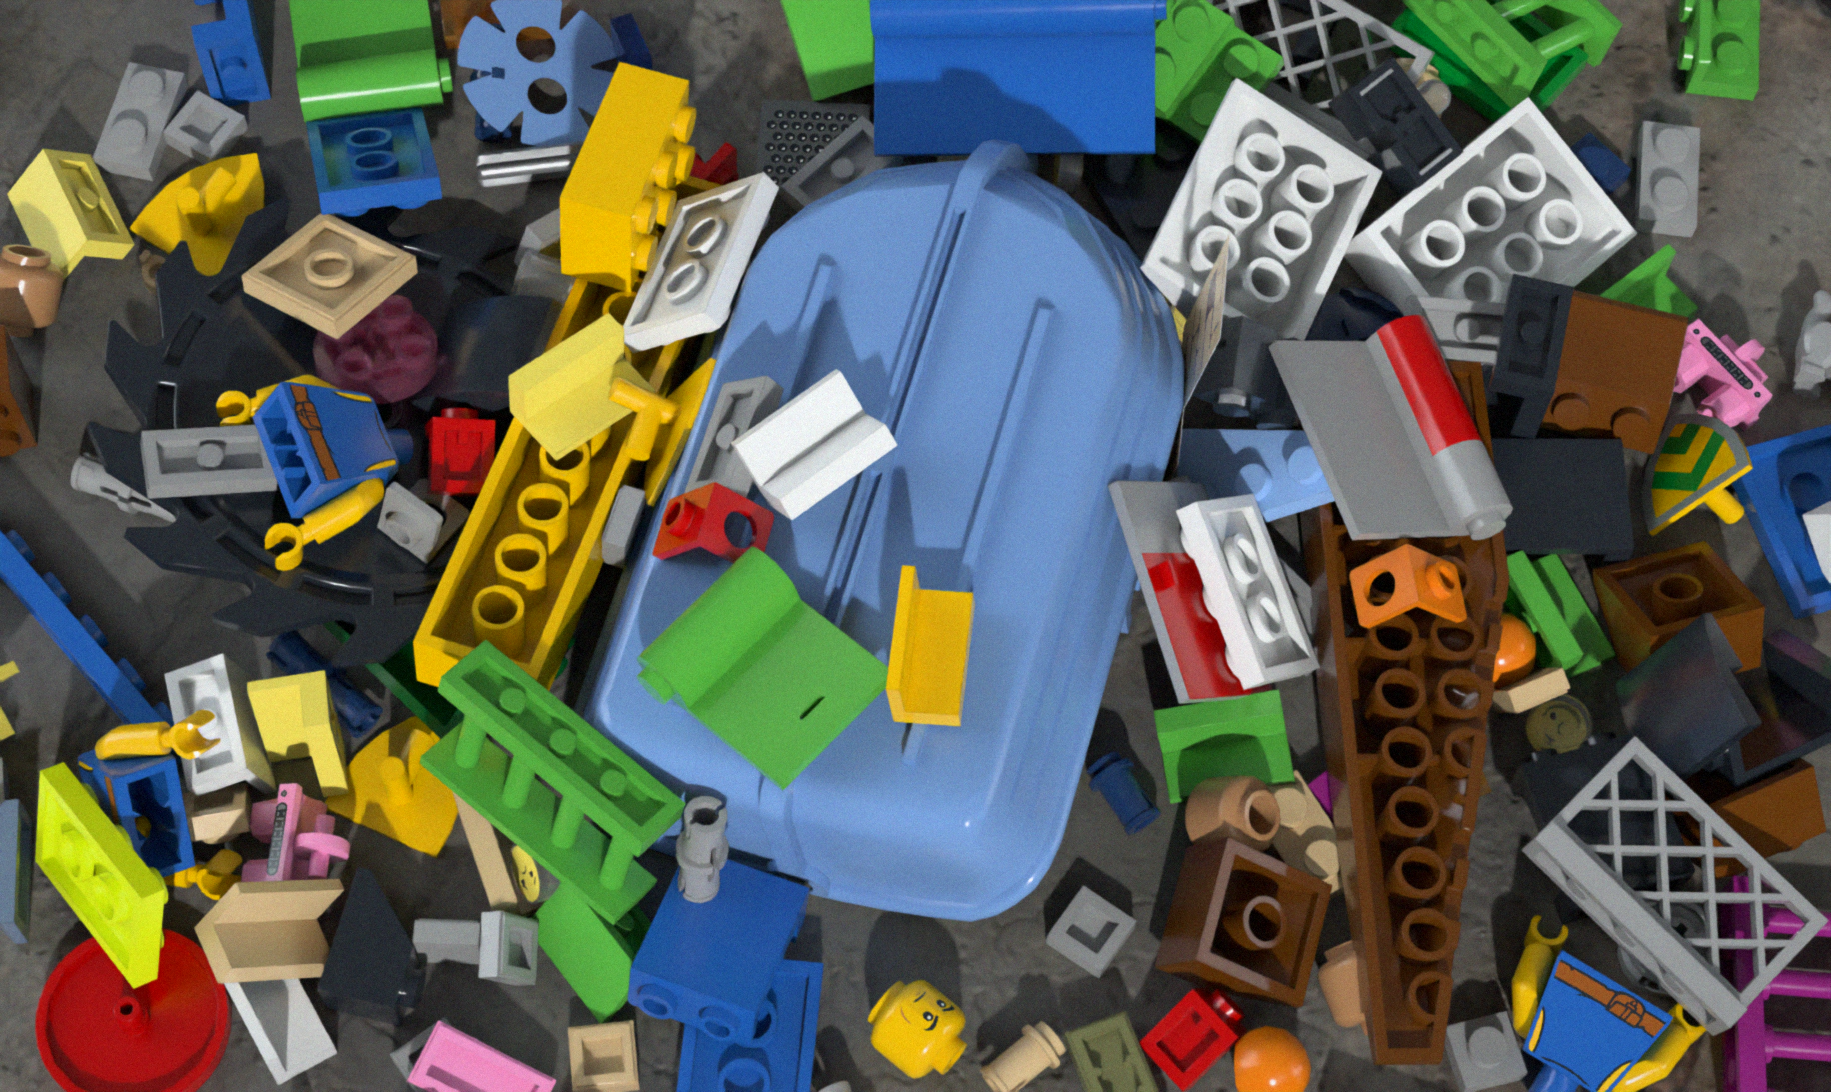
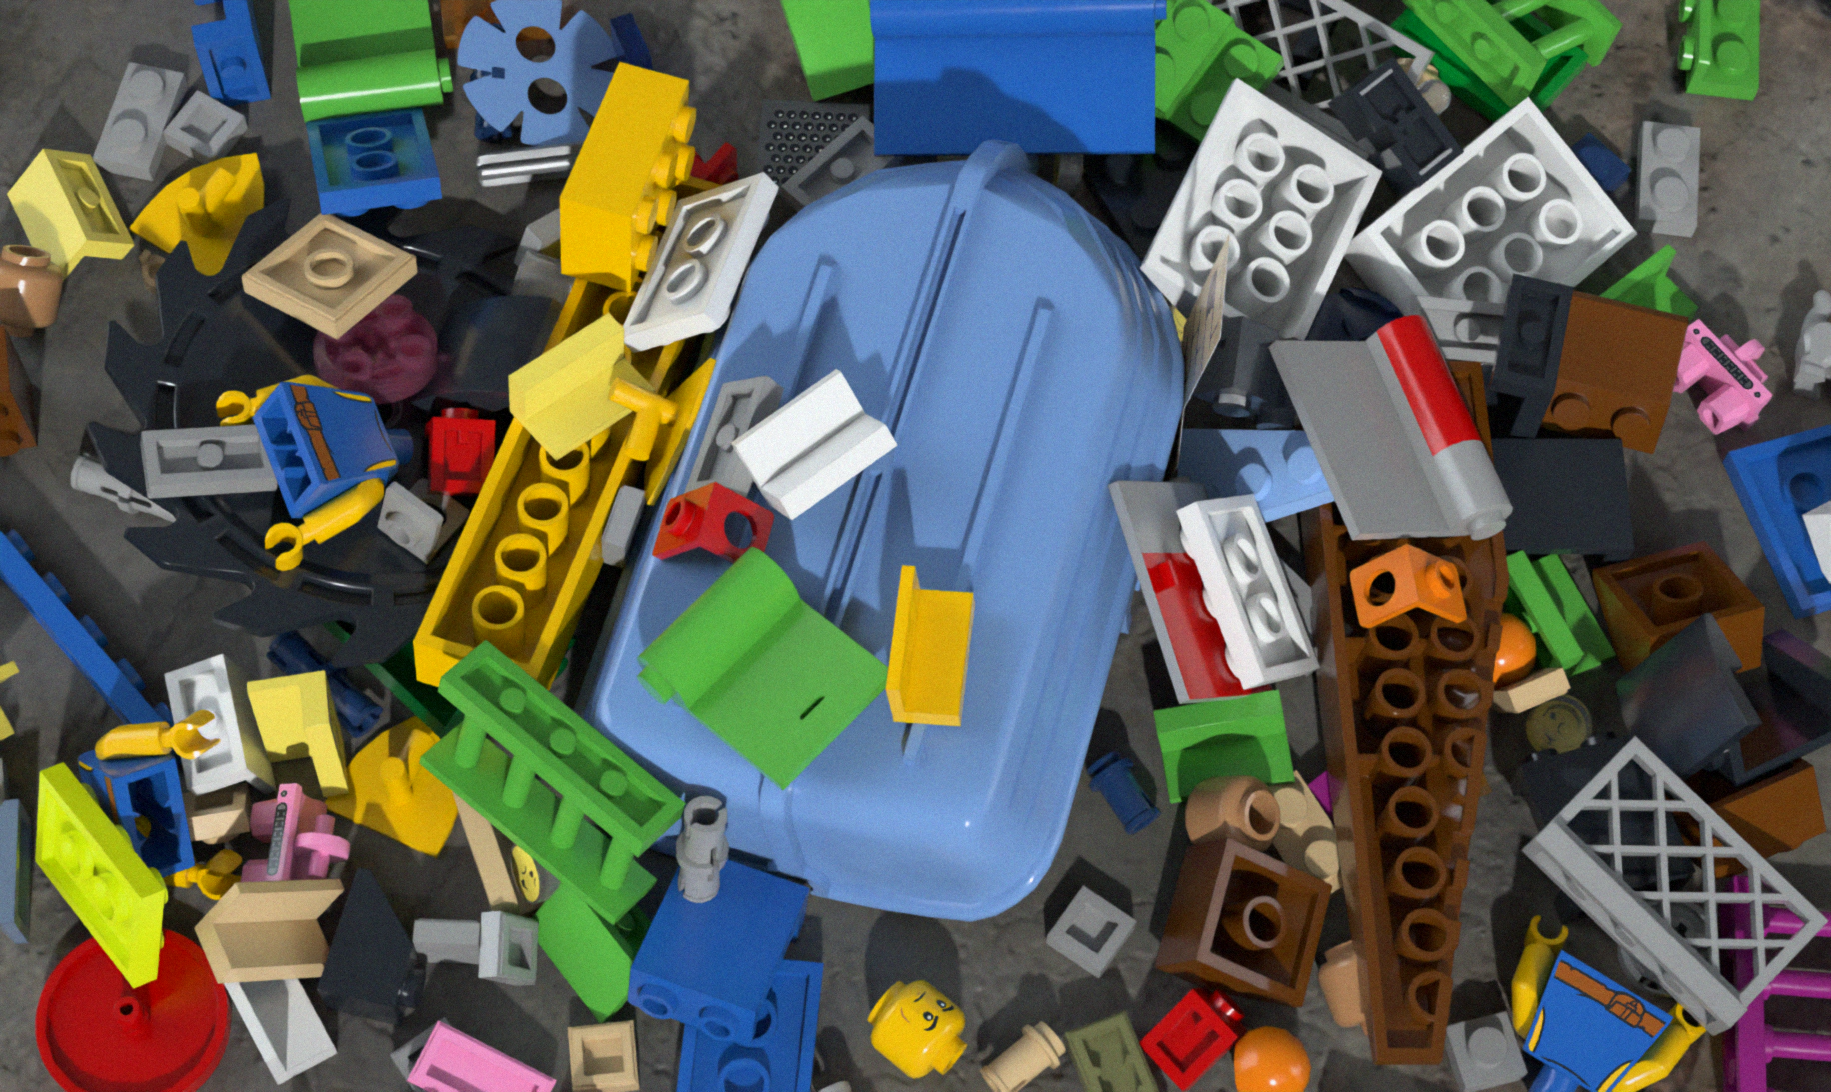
shield [1641,413,1753,536] -> none

